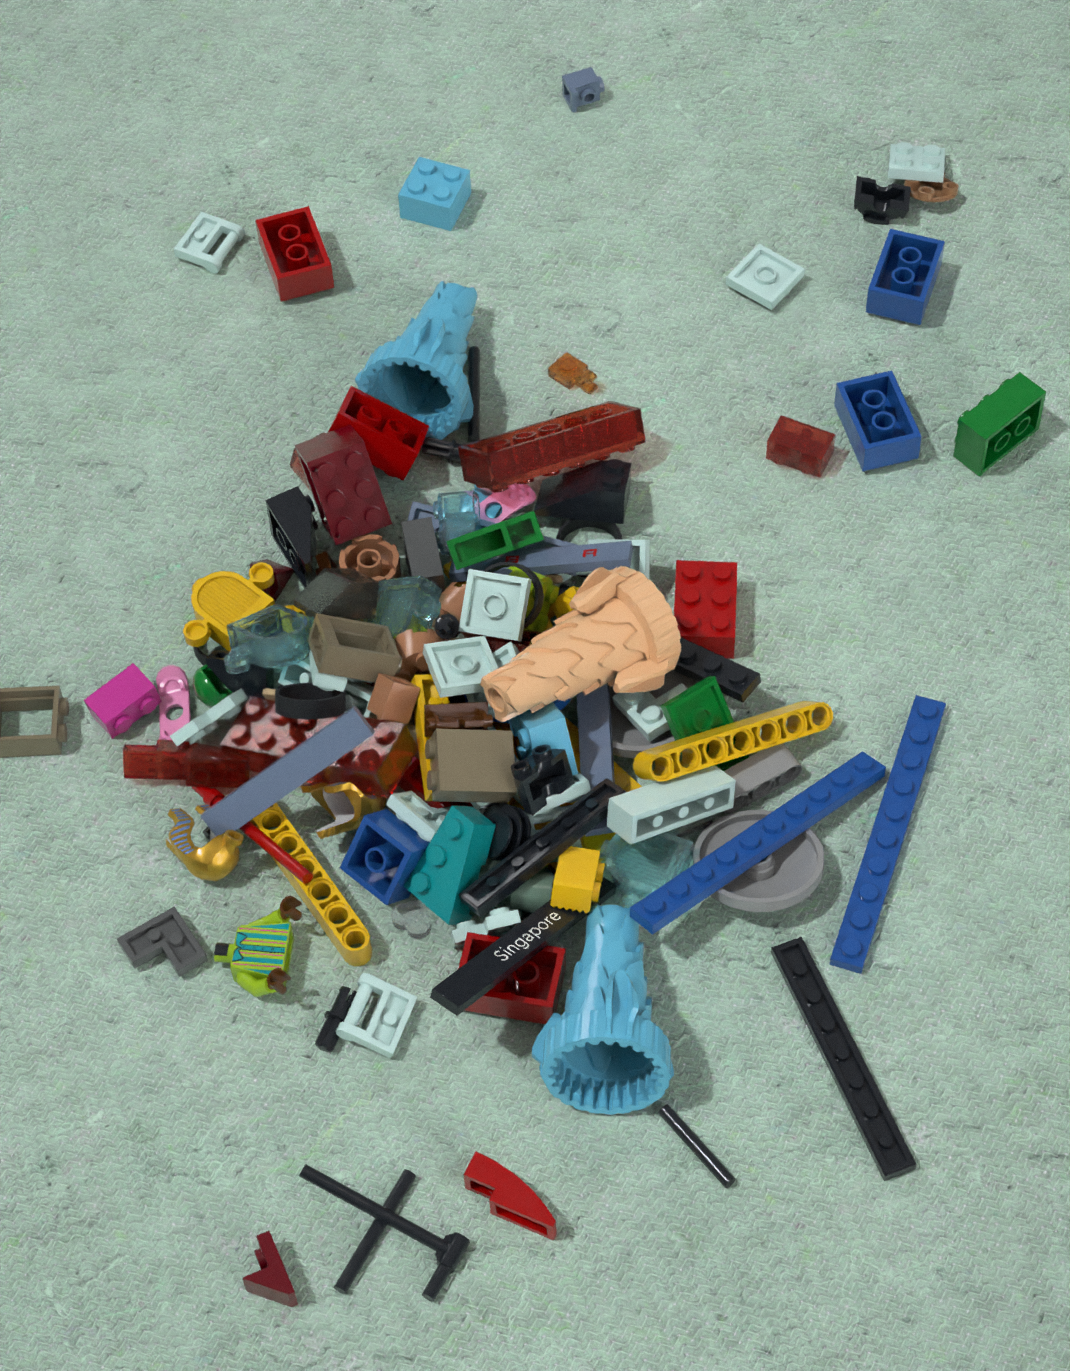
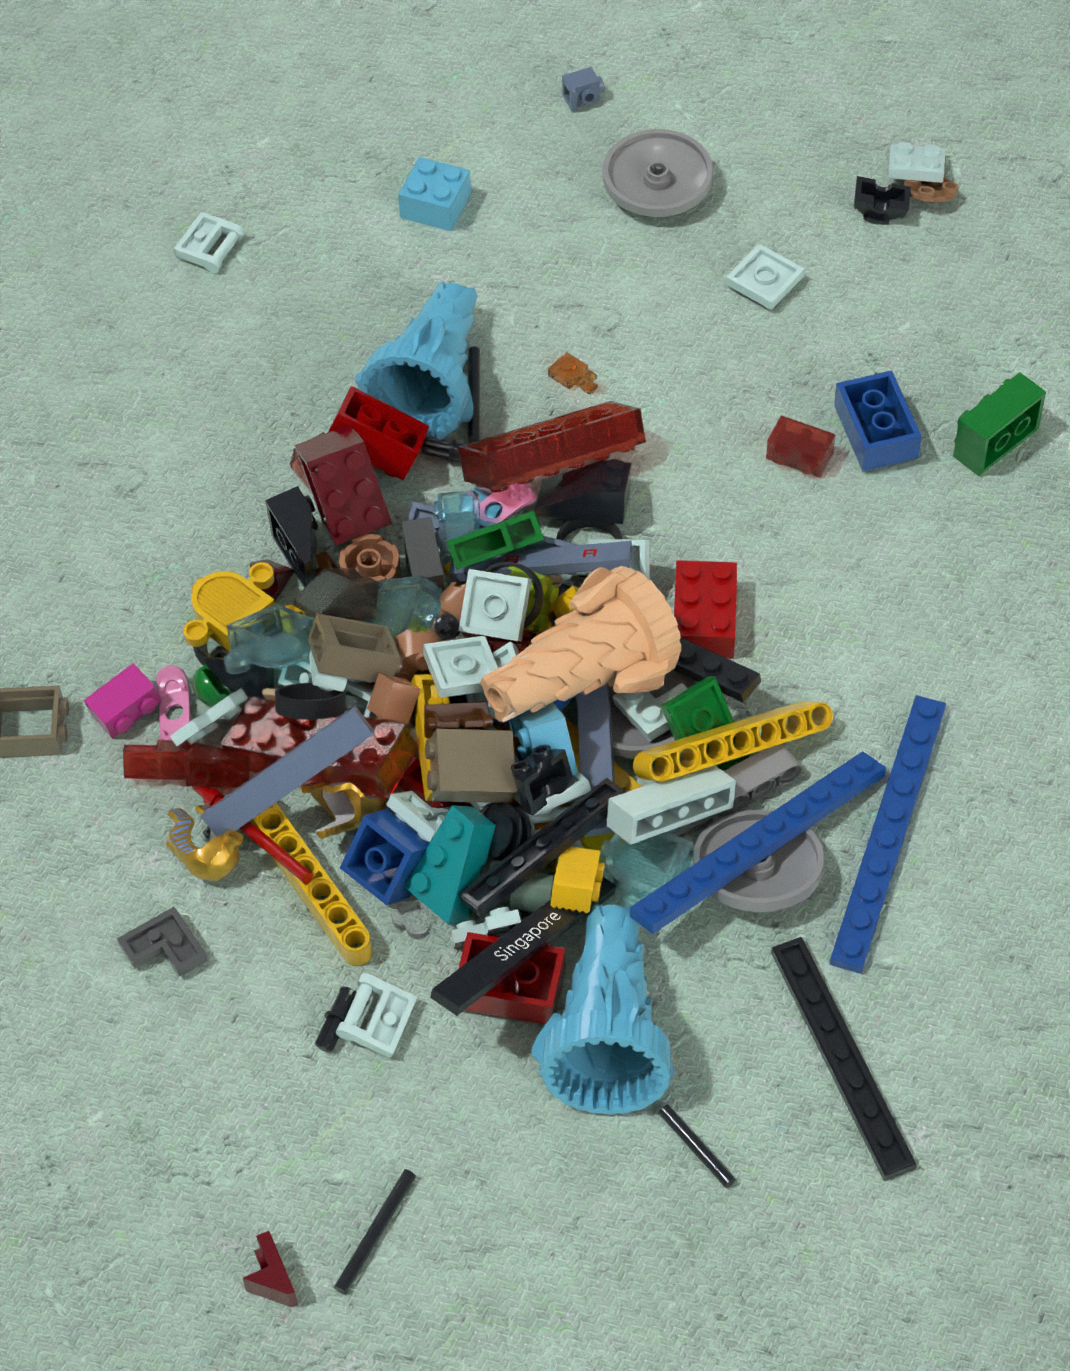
torso [214,896,302,997] -> none
red brick [255,206,334,302] -> none
black bar [299,1164,470,1302] -> none
red slope [463,1151,557,1241] -> none
blue brick [866,229,945,325] -> none
none -> light grey dish [603,129,713,217]

